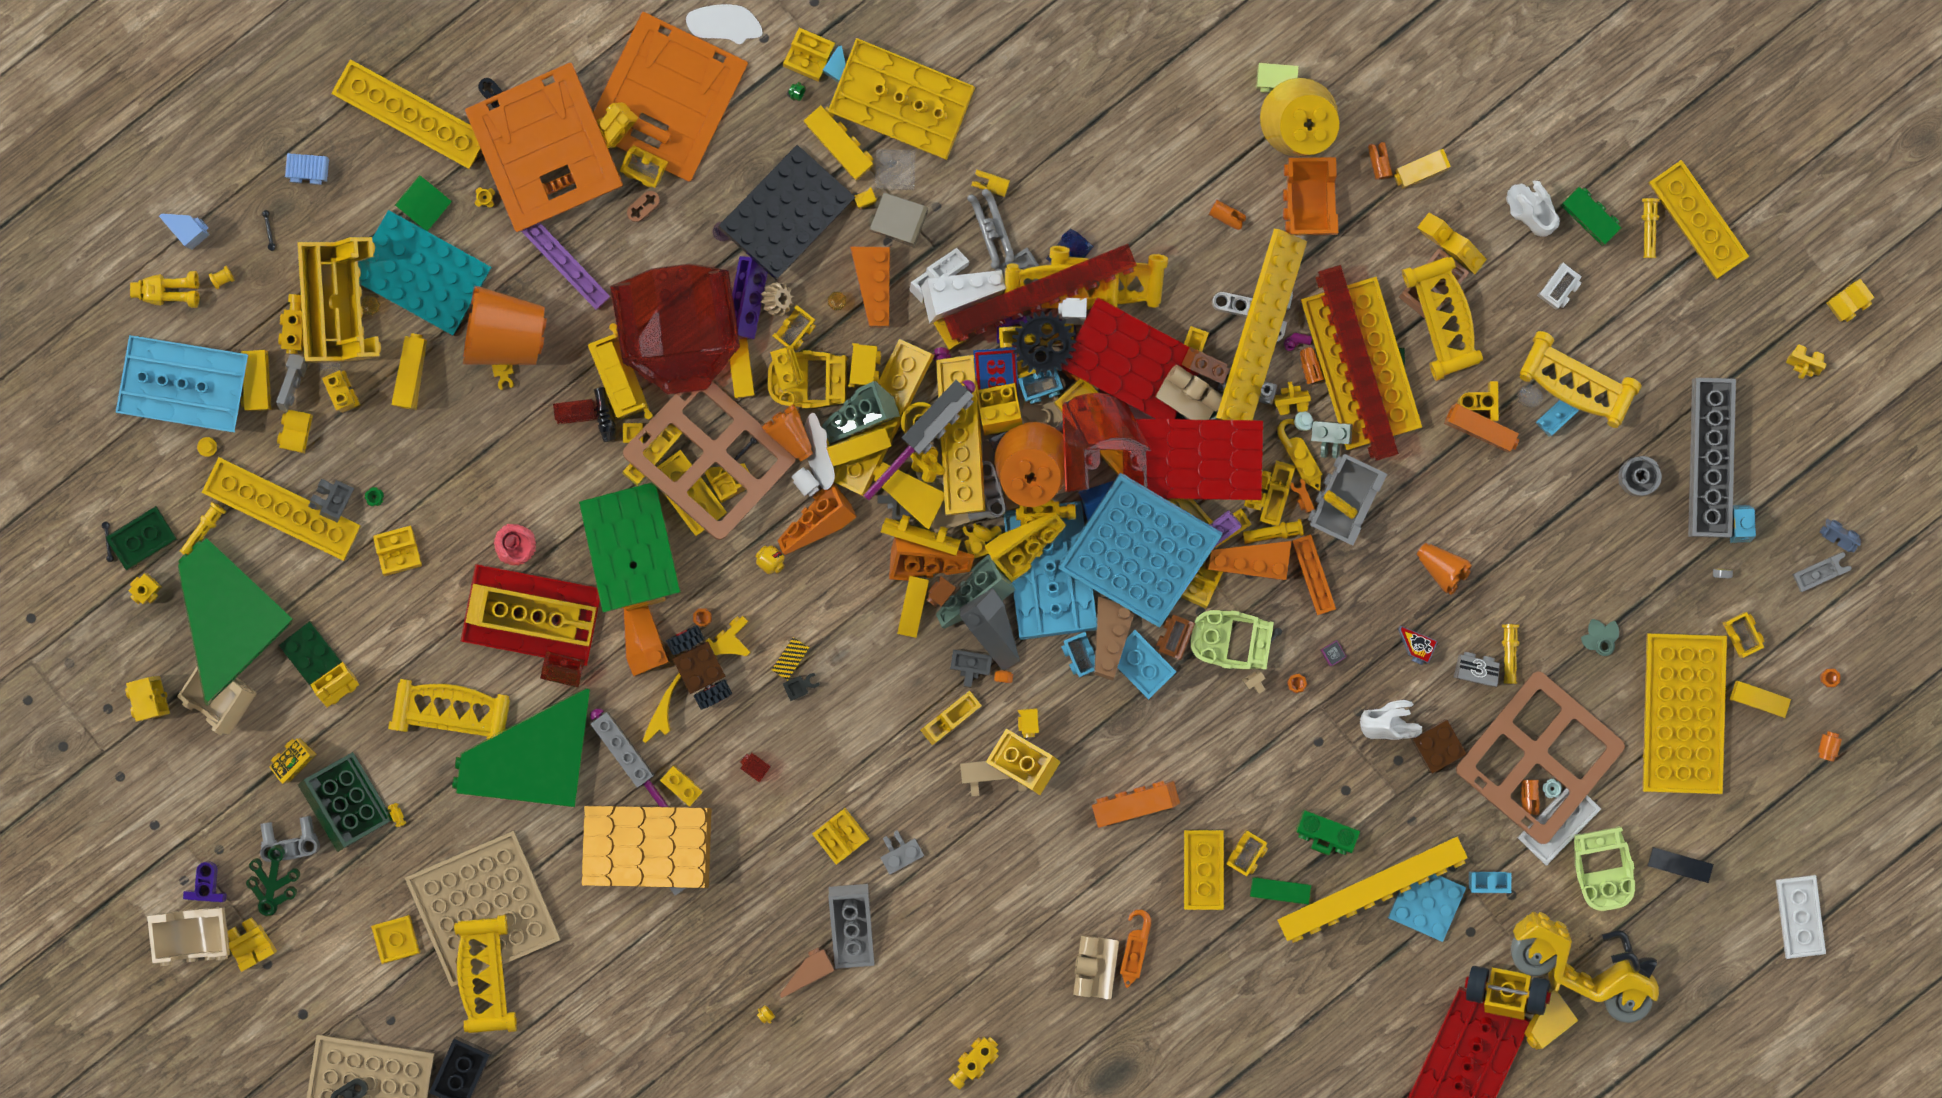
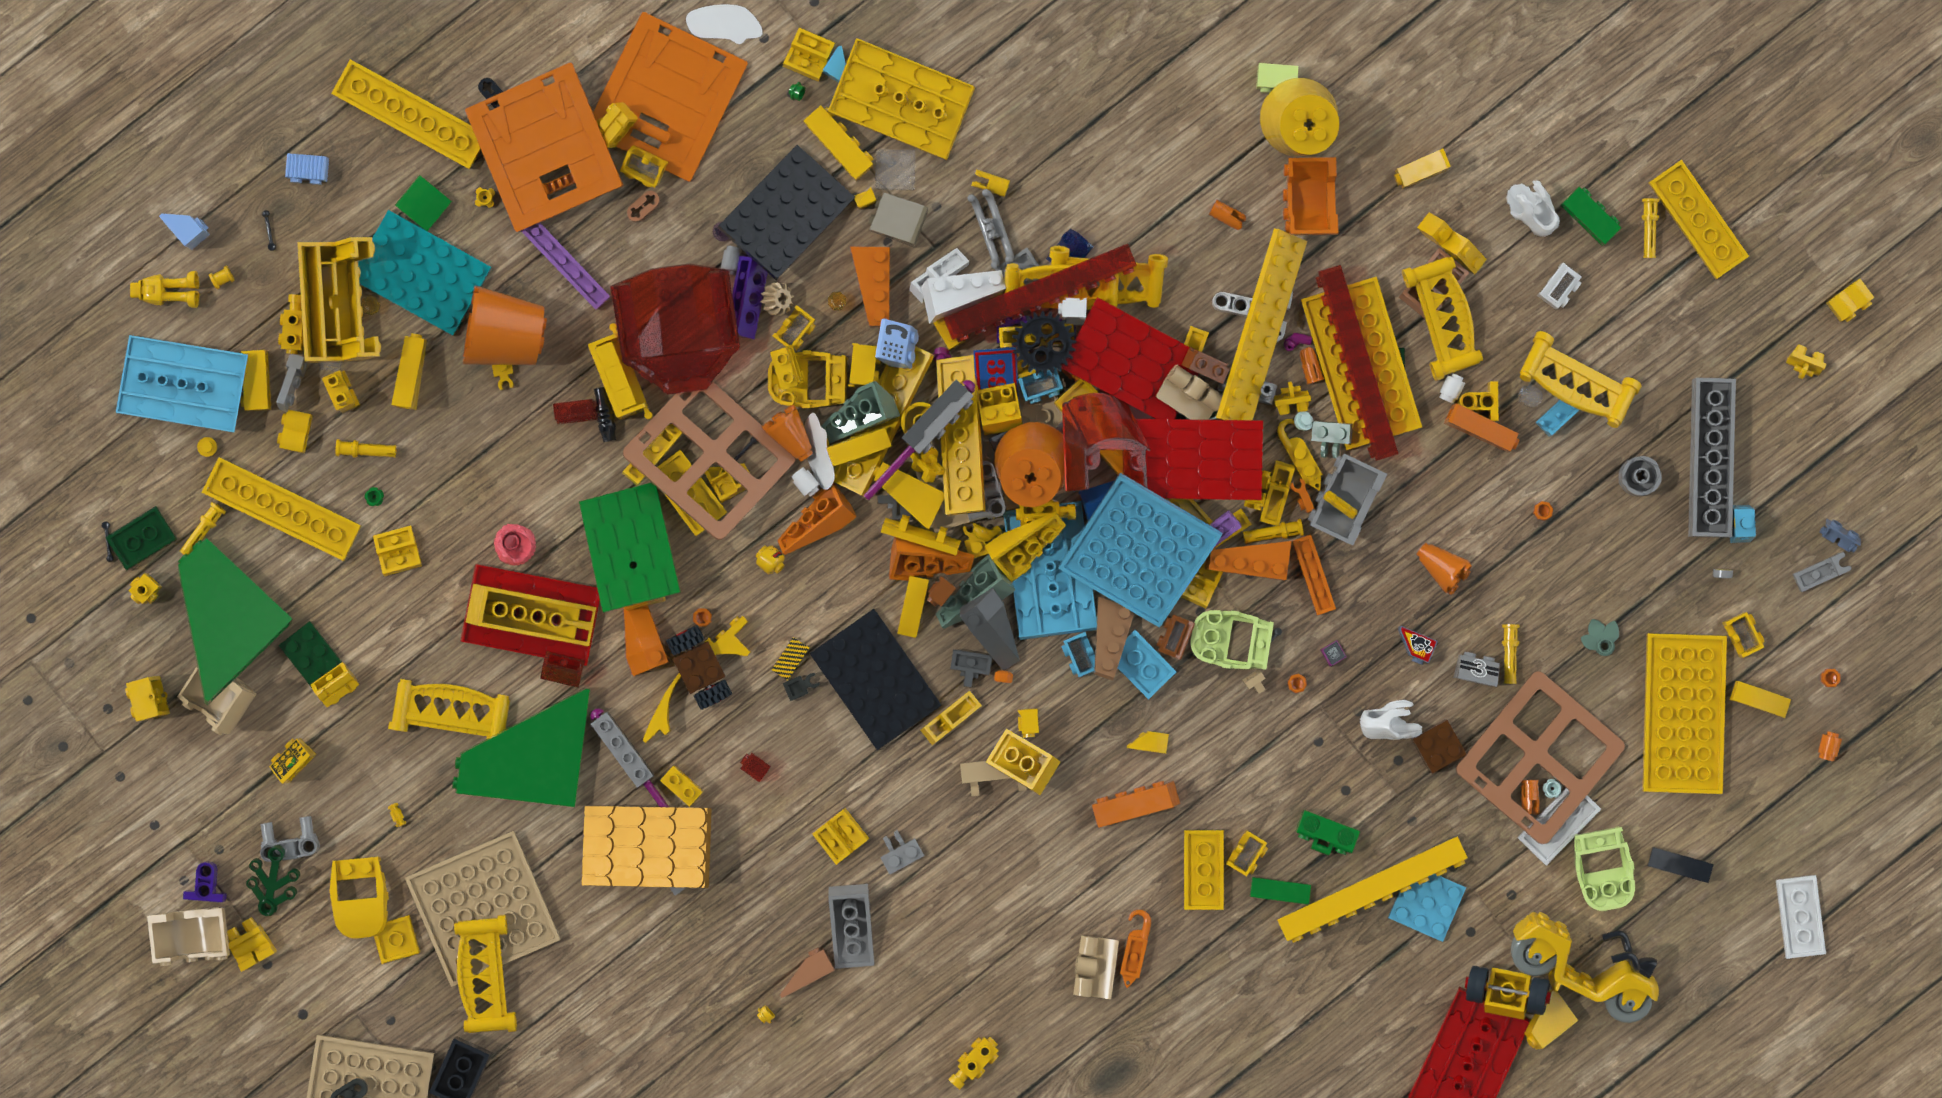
dark green slope [297,752,393,852] -> none
dark grey plate [308,479,354,523] -> none
yellow plate [623,423,643,443] -> none
yellow slope [728,338,755,399] -> none
orange hinge [1368,142,1393,180] -> none
medium azure window [1469,872,1511,893] -> none
none -> yellow slope [329,857,389,939]
none -> yellow pin [335,439,397,458]
none -> light grey brick [721,246,743,276]
none -> black plate [809,609,942,750]
none -> light blue slope [875,319,919,369]
none -> yellow slope [1127,731,1169,754]
none -> white brick [1439,373,1465,404]
none -> orange tile [1533,501,1553,521]

